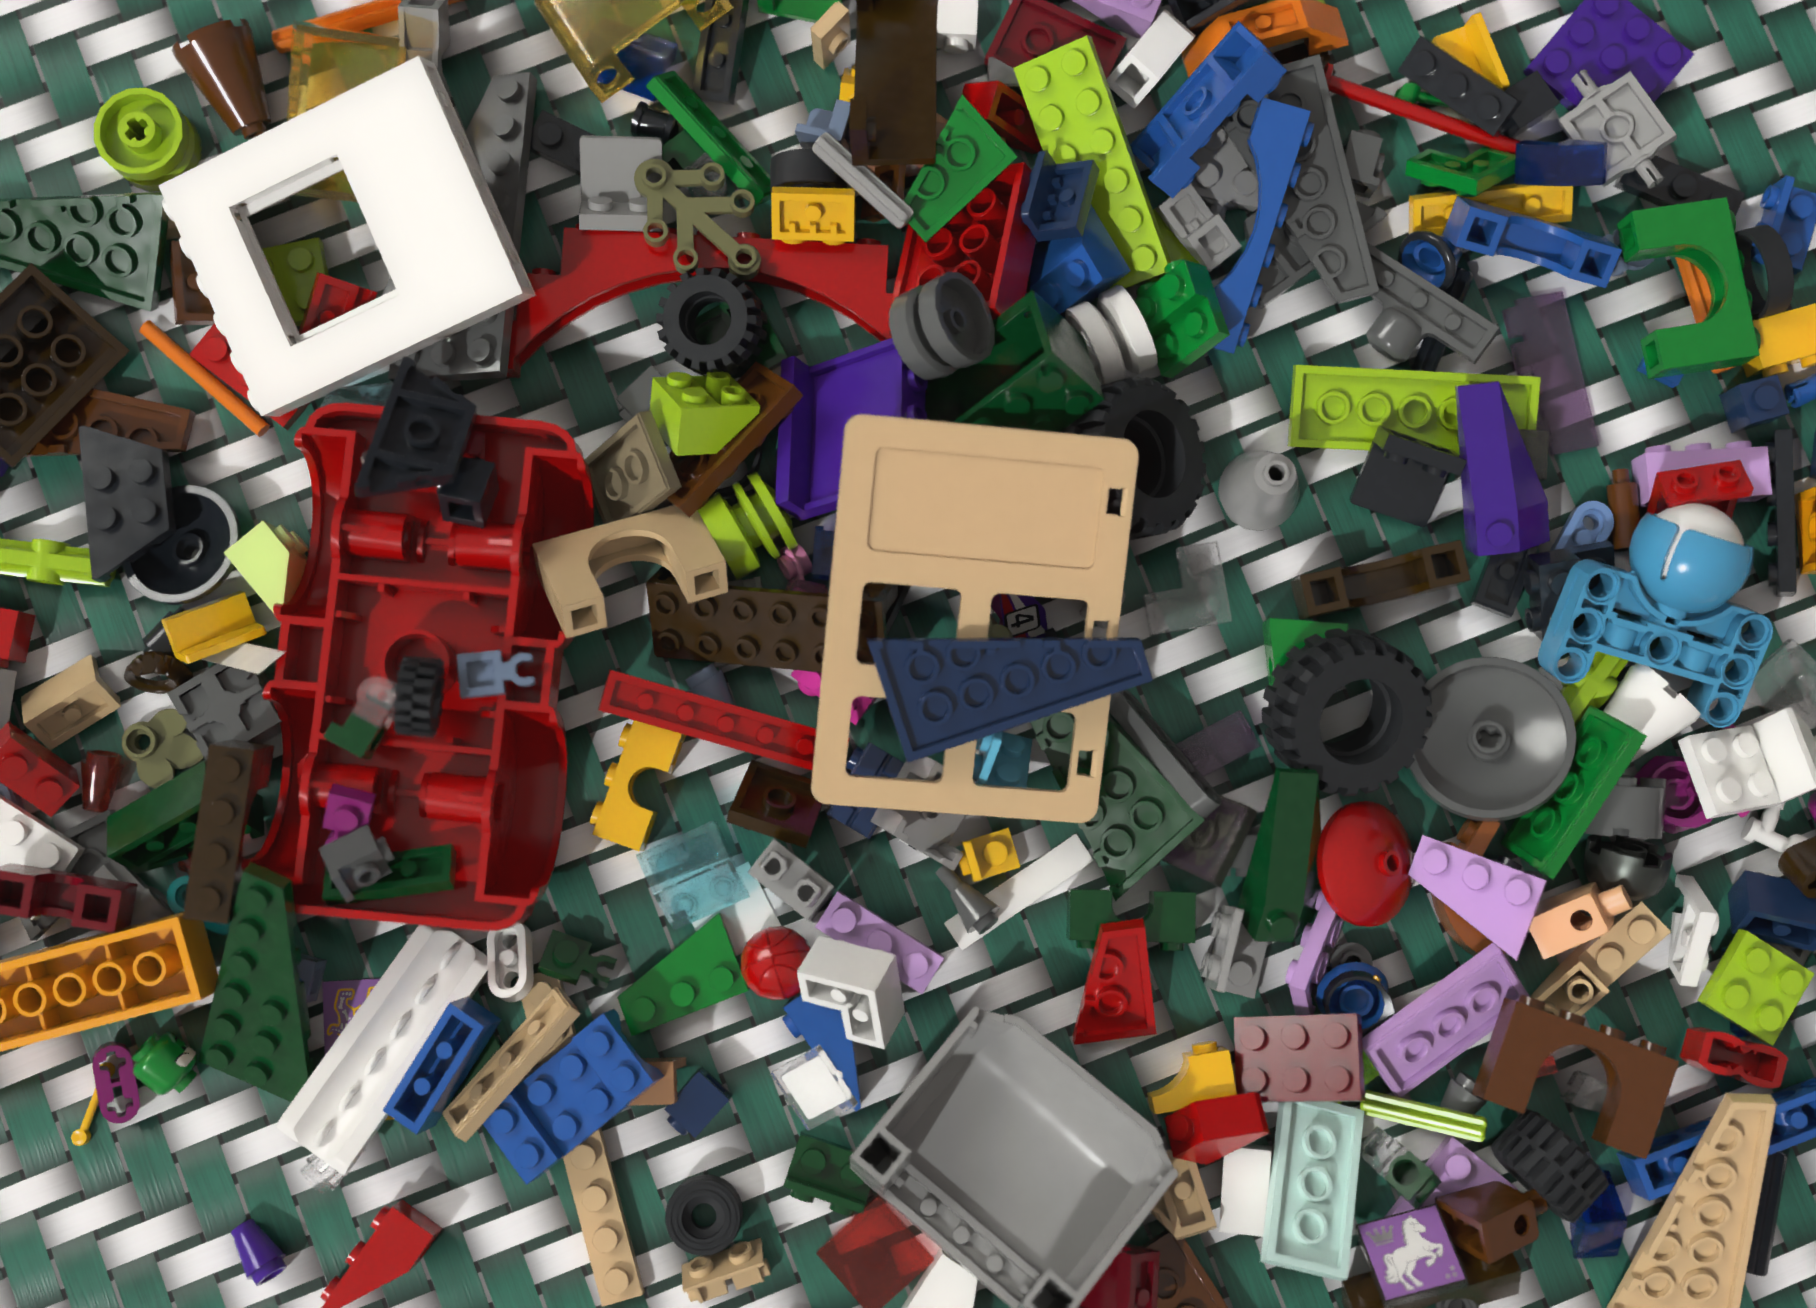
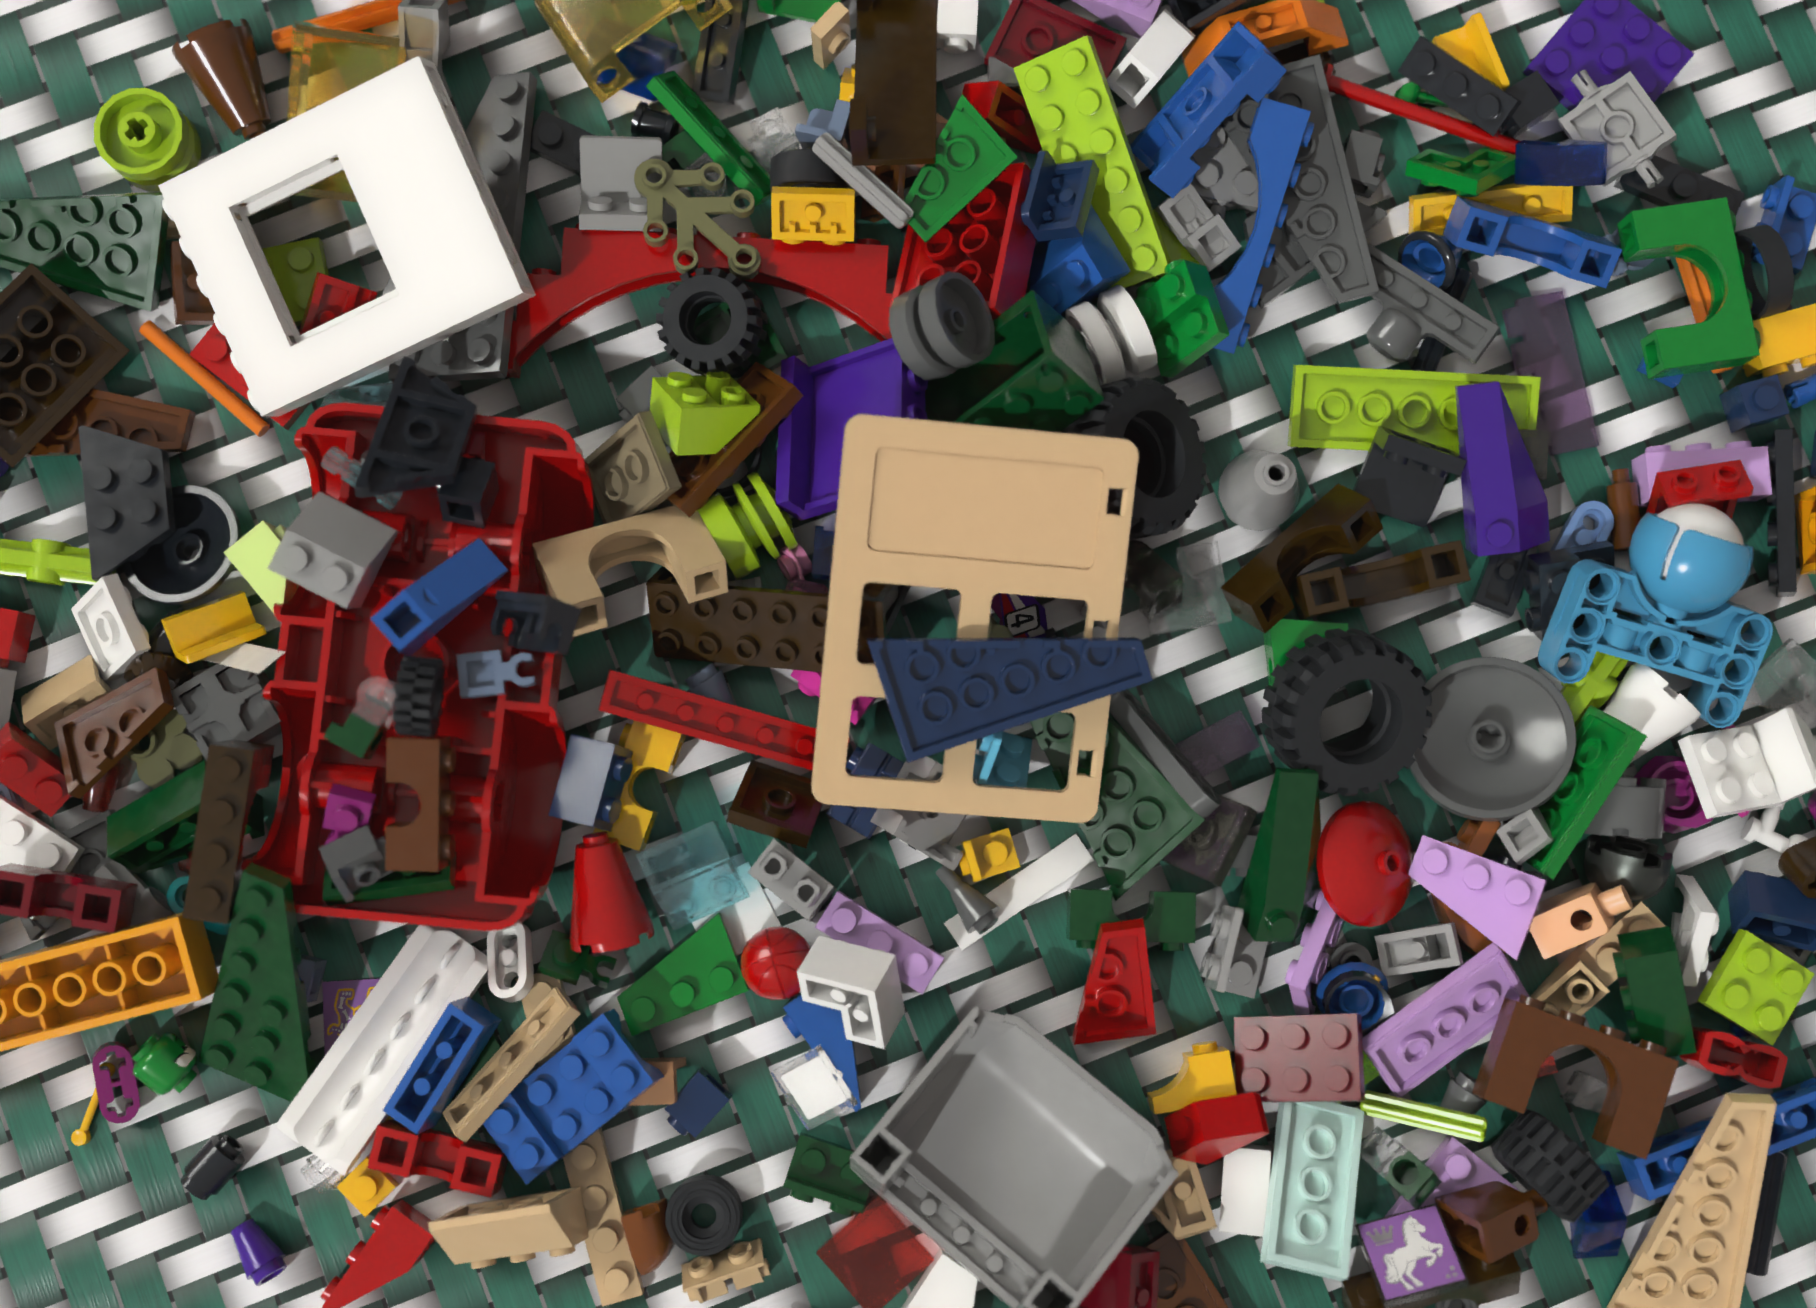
none -> reddish brown wing [54,667,175,799]
none -> white plate [71,573,151,682]
none -> black brick [181,1135,245,1200]
none -> light grey slope [267,491,398,609]
none -> clear light blue axle [321,446,403,509]
none -> yellow plate [336,1155,400,1217]
none -> red arch [367,1120,508,1198]
none -> blue slope [370,538,509,656]
none -> reddish brown arch [385,735,457,872]
none -> tan slope [428,1186,589,1269]
none -> black hinge [491,590,581,655]
none -> brick [548,734,633,832]
none -> red cone [570,831,655,953]
none -> dark orange brick [621,1198,673,1275]
none -> clear brick [746,107,799,175]
none -> clear smoke leg [1123,540,1183,621]
none -> dark brown arch [1220,483,1383,633]
none -> light grey slope [1375,922,1464,977]
none -> light grey slope [1496,808,1553,865]
none -> dark green brick [1612,926,1697,1057]

